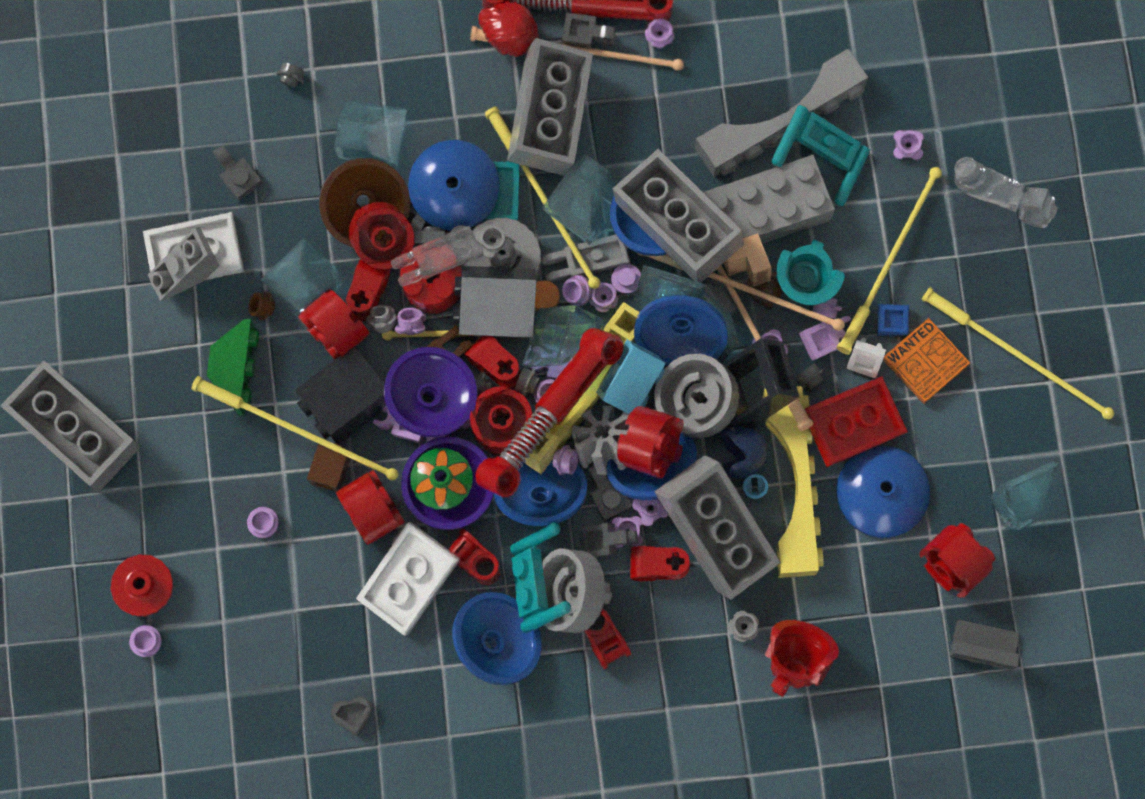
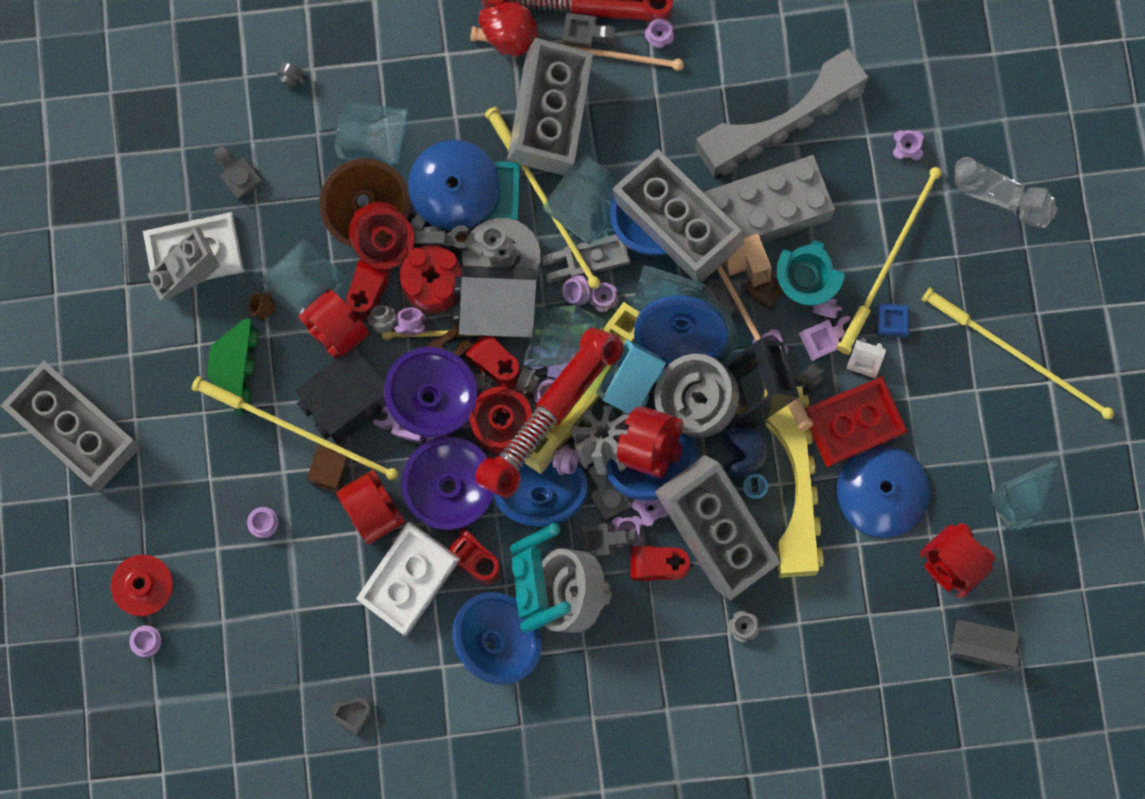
clear hinge [391,226,482,287] -> none
green dish [411,448,473,510] -> none
orange tile [535,280,560,313] -> none
red piece [583,609,632,670] -> none
lavender plate [611,264,642,294] -> none
light nougat piece [638,253,845,331] -> none
red helmet [765,620,839,698] -> none
teal plate [772,105,870,206] -> none
orange tile [883,318,970,404] -> none

